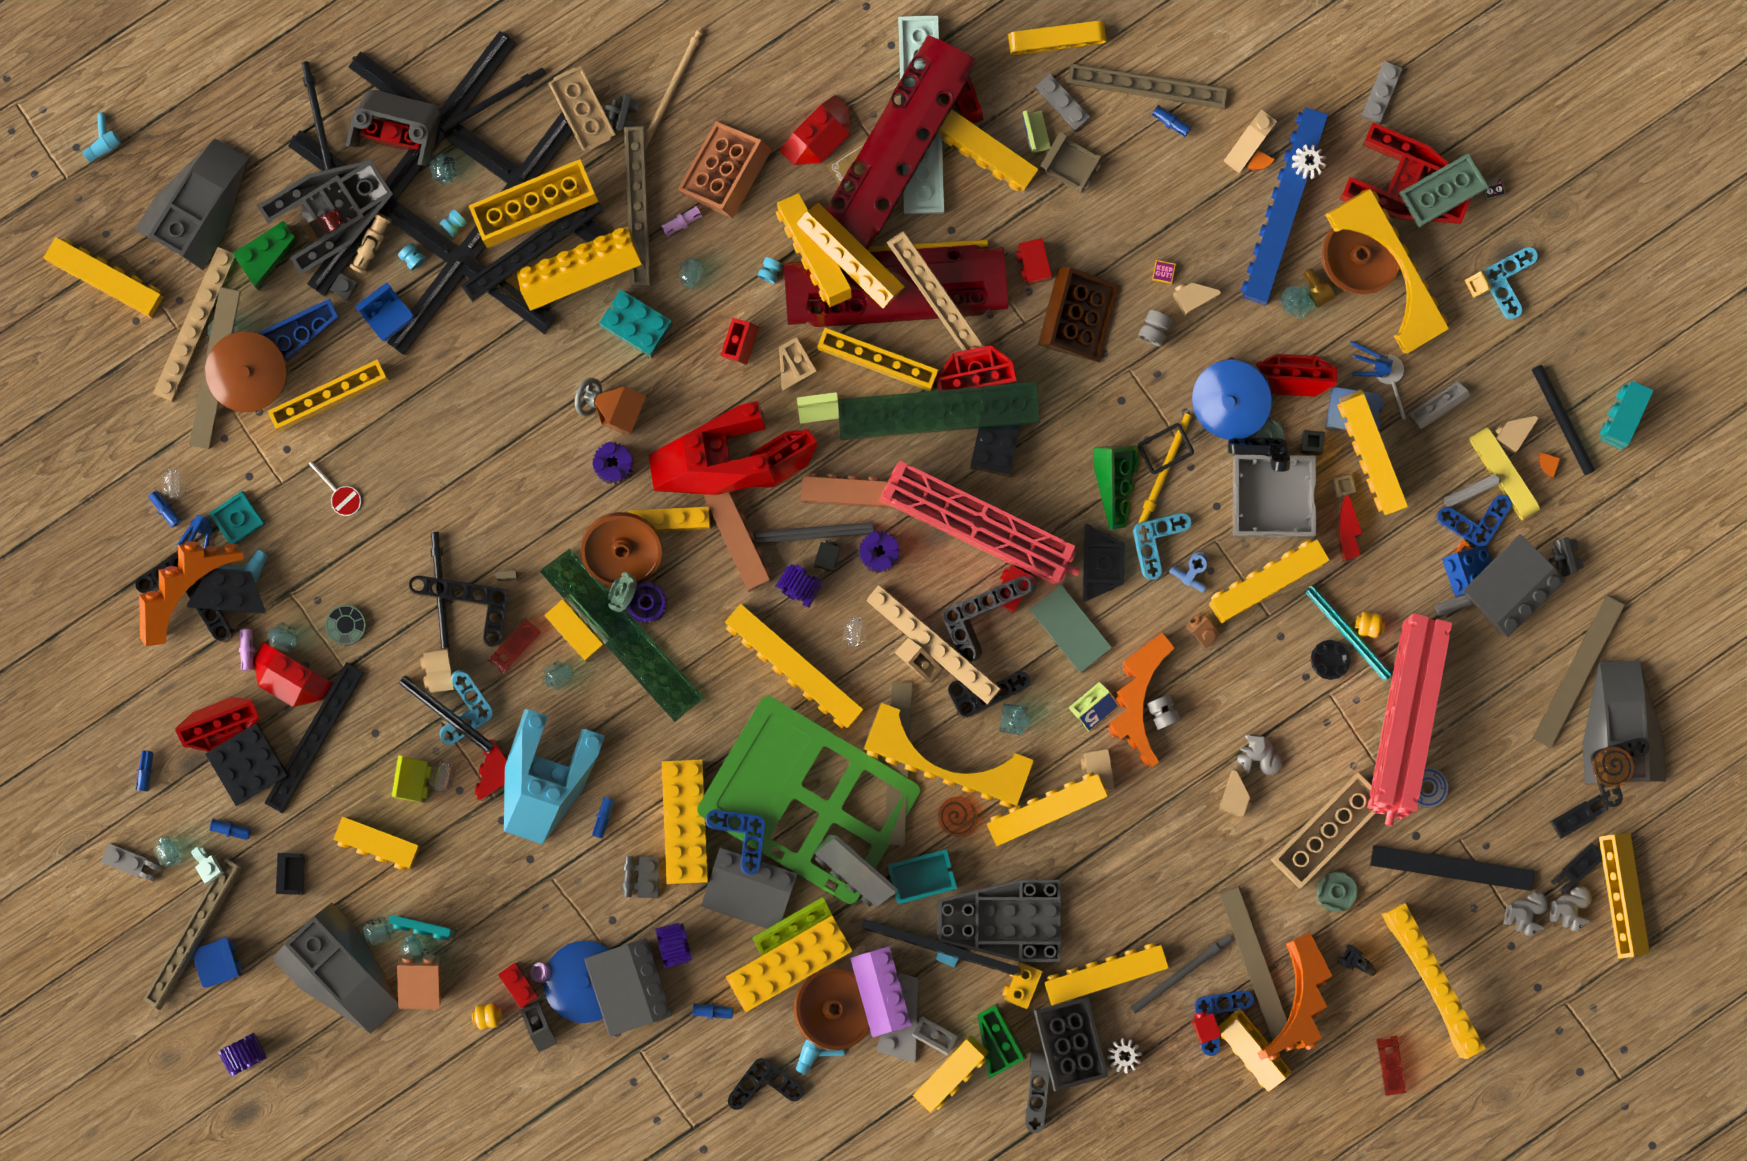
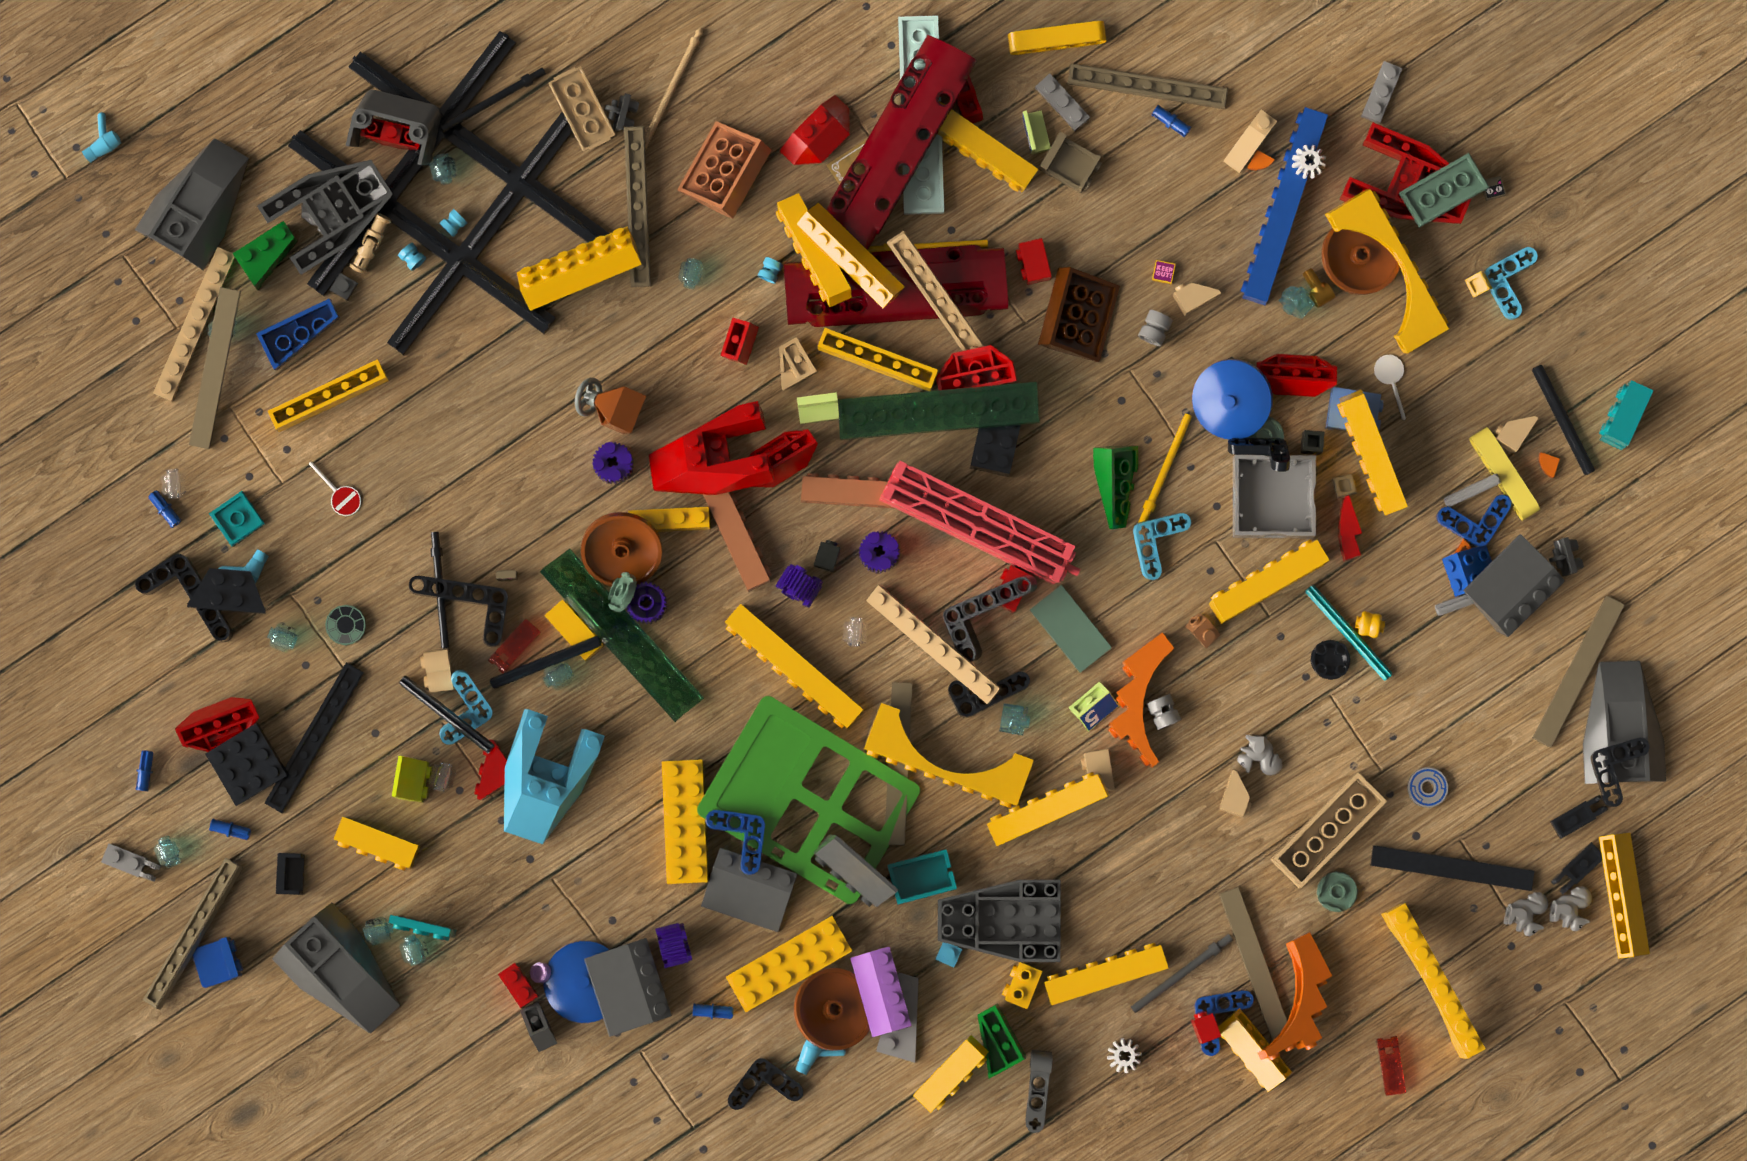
yellow brick [43,237,163,318] -> none
orange arch [139,541,243,646] -> none
blue plant [177,515,213,549] -> none
light aqua plate [191,847,224,884] -> none
dark orange dish [205,331,287,412] -> none
dark purple brick [218,1033,267,1077] -> none
lavender pin [239,629,255,671] -> none
red wedge [253,642,333,707] -> none
black bar [302,61,333,170] -> none
leg [302,209,343,243] -> none
blue bracket [355,282,414,342] -> none
nougat brick [397,954,442,1009] -> none
black tile [460,202,604,303] -> none
yellow brick [469,159,599,248] -> none
yellow piece [472,1003,503,1030] -> none
blue axle [592,797,616,838] -> none
teal piece [599,289,673,358] -> none
dark grey plate [622,856,660,898] -> none
lavender pin [661,206,702,237] -> none
lime plate [752,897,833,956] -> none
dark grey axle [754,522,875,544] -> none
black tile [862,919,1021,977] -> none
tan slope [895,638,942,684] -> none
light grey plate [911,1017,957,1055] -> none
clear orange tile [938,796,978,837] -> none
dark grey slope [1034,997,1109,1091] -> none
black wing [1082,524,1125,602] -> none
black piece [1138,423,1194,474] -> none
medium blue piece [1169,552,1208,593] -> none
black piece [1337,944,1376,976] -> none
blue plant [1350,341,1393,378] -> none
coral piece [1367,613,1452,826] -> none
light grey plate [1408,381,1470,429] -> none
clear orange tile [1592,747,1634,788] -> none
none -> black axle [490,636,602,689]

